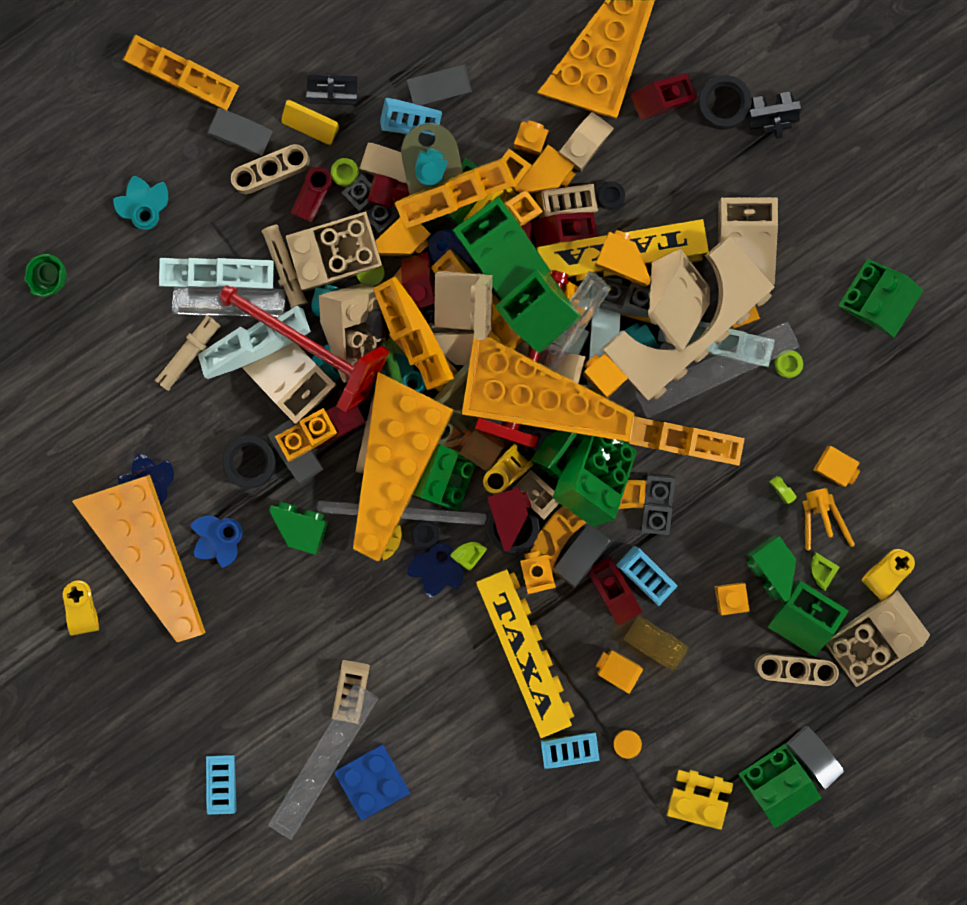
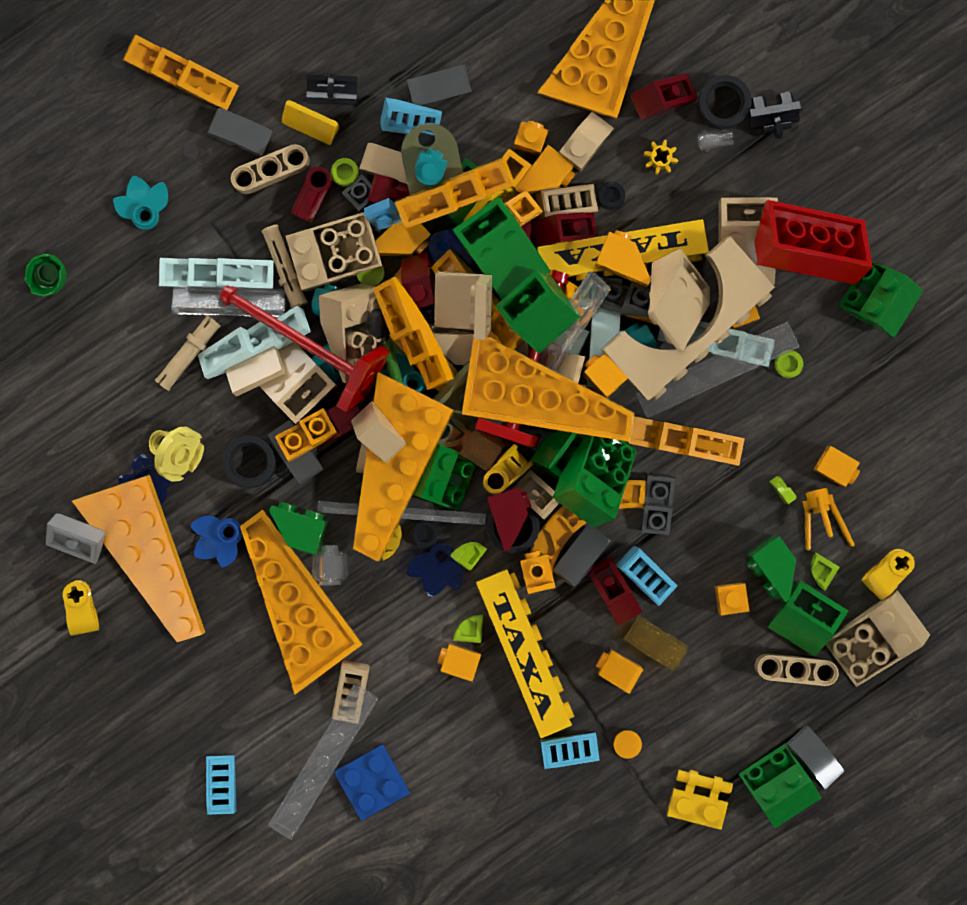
none -> light grey slope [46,513,106,564]
none -> light yellow tile [149,427,204,482]
none -> tan tile [225,346,286,397]
none -> light orange wing [240,510,363,694]
none -> clear head [312,545,348,586]
none -> tan slope [351,402,407,463]
none -> dark azure plate [364,198,402,230]
none -> light orange brick [437,643,481,682]
none -> lime tile [453,615,483,643]
none -> yellow gear [644,140,678,175]
none -> clear pin [697,128,734,152]
none -> red slope [755,200,873,284]

